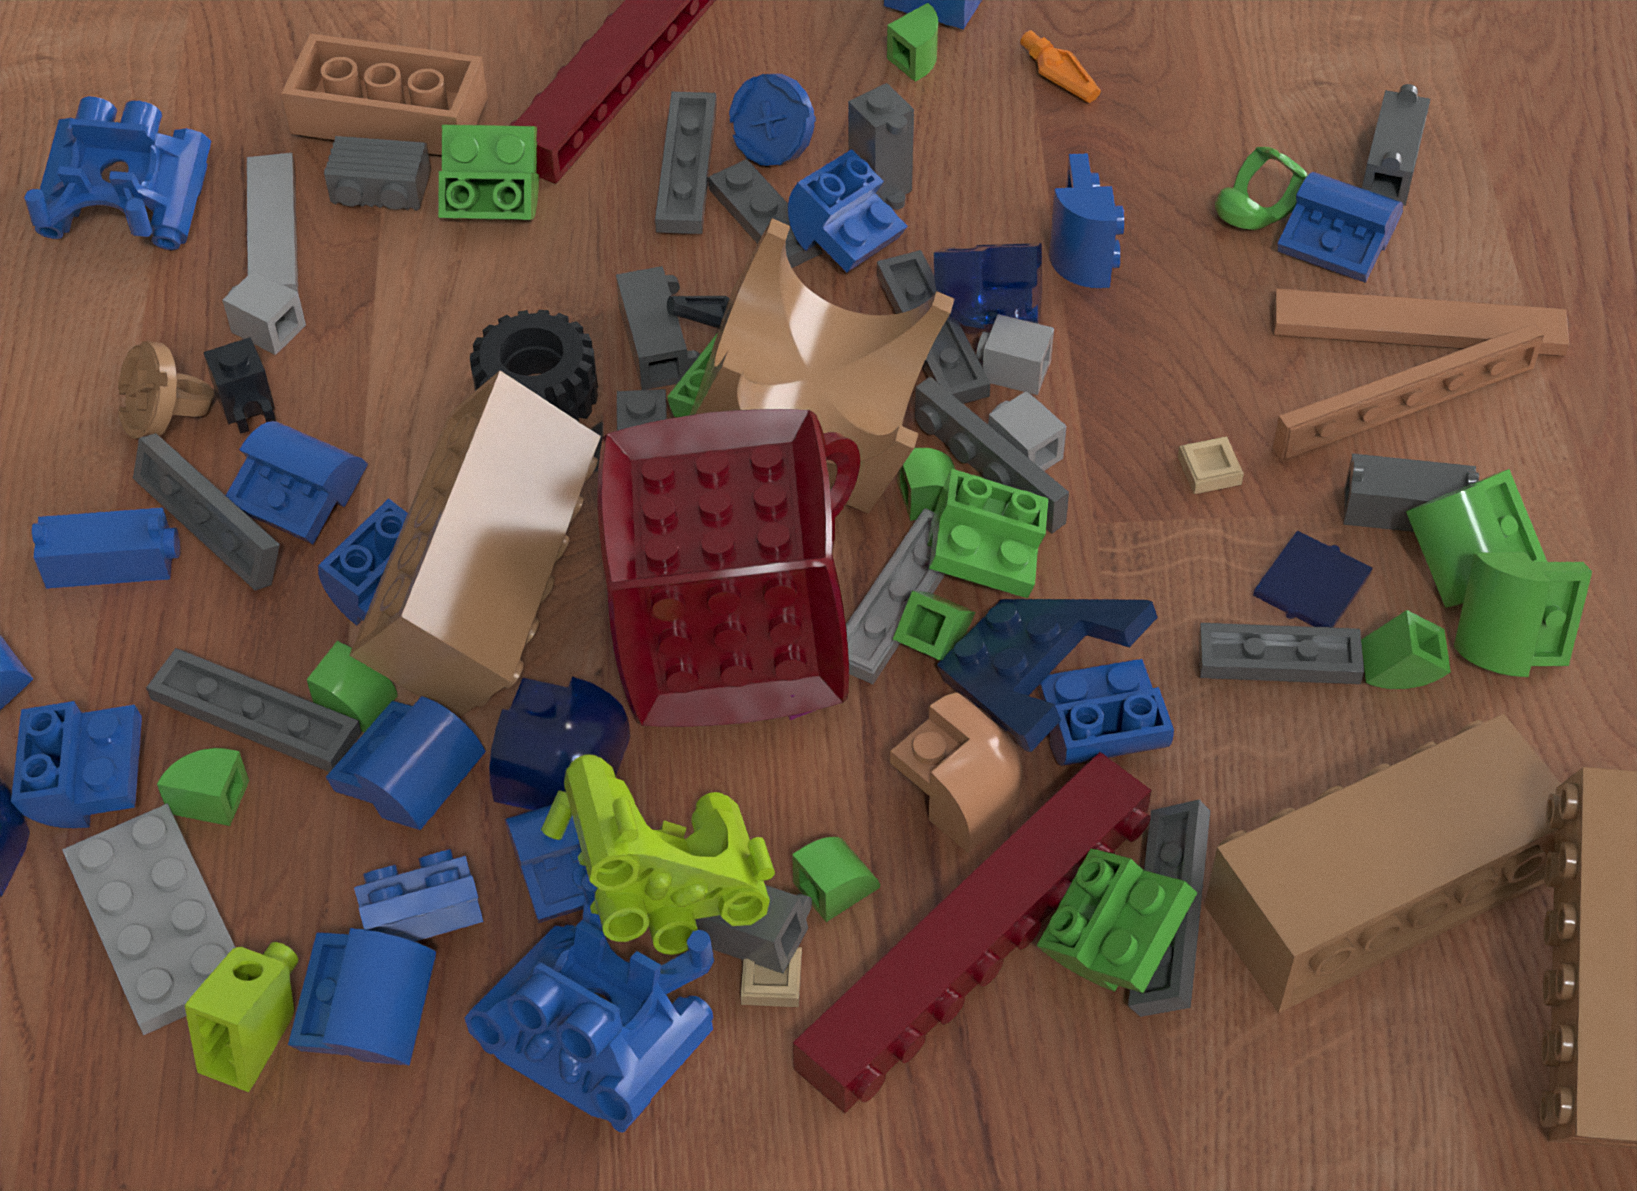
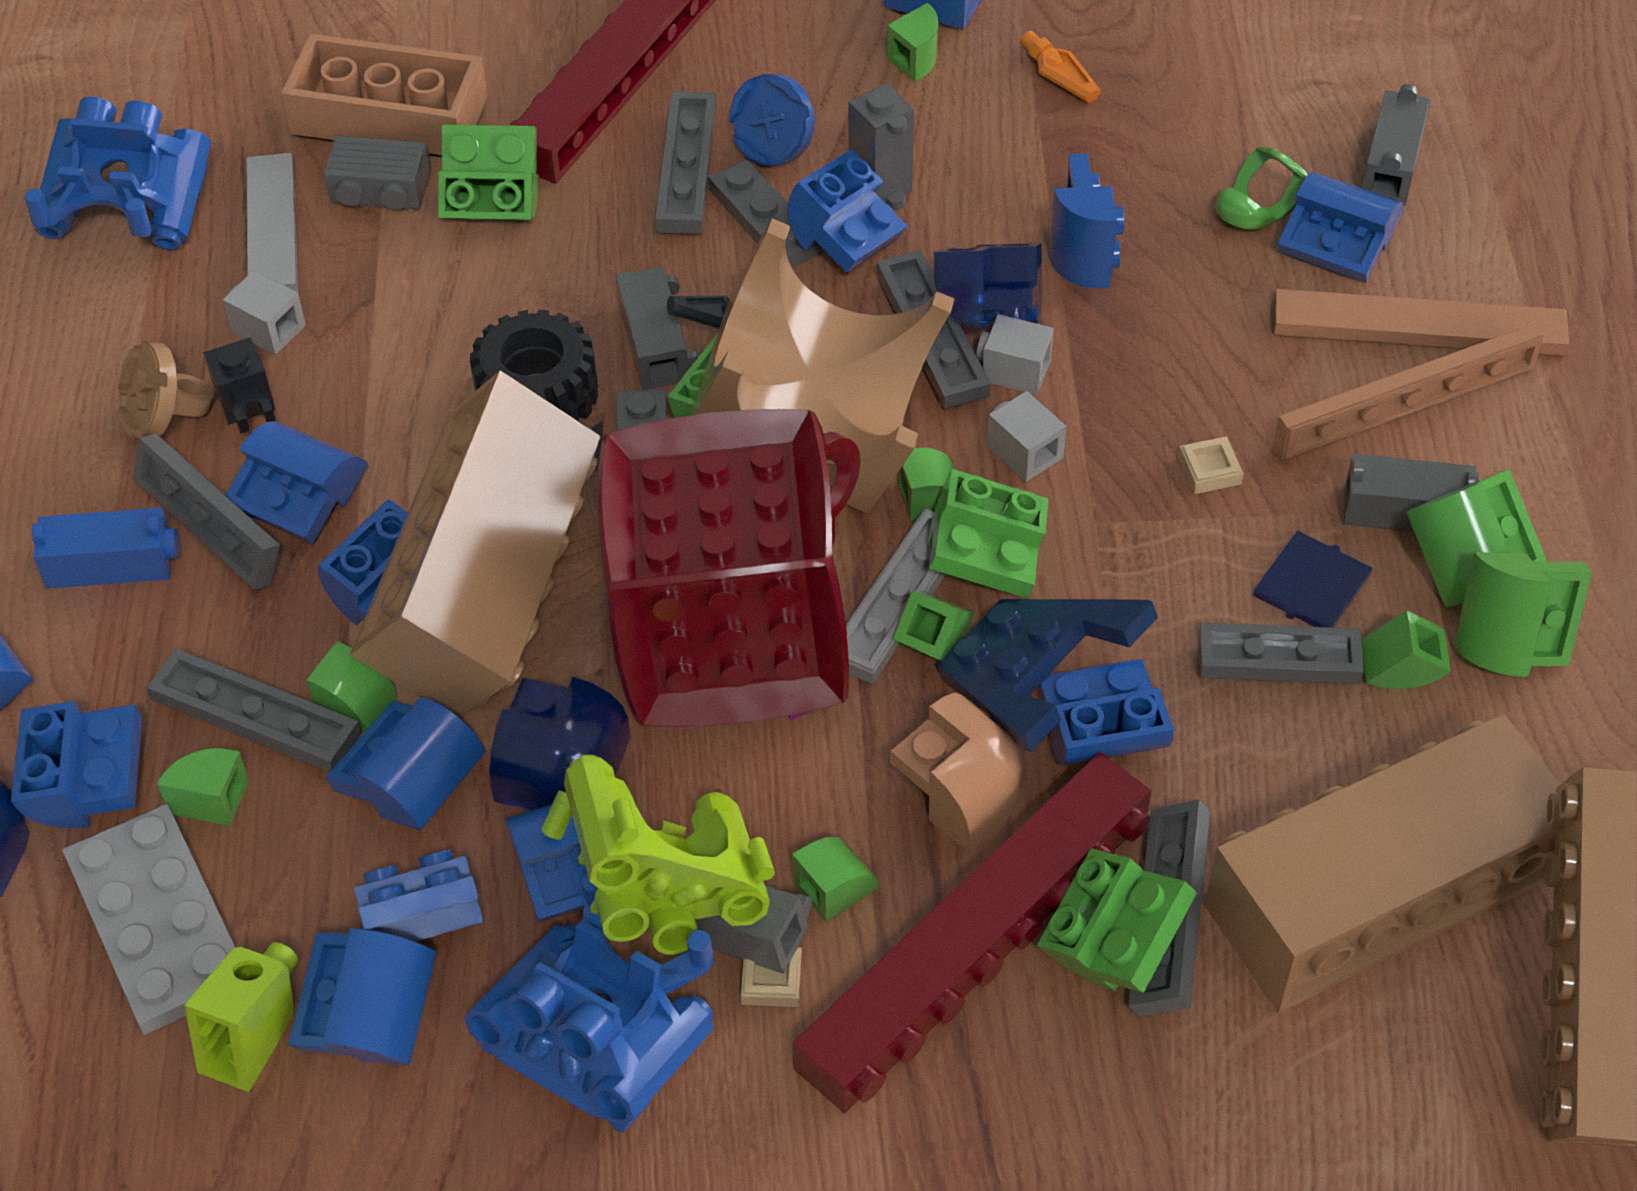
dark grey plate [915,377,1069,534] -> none

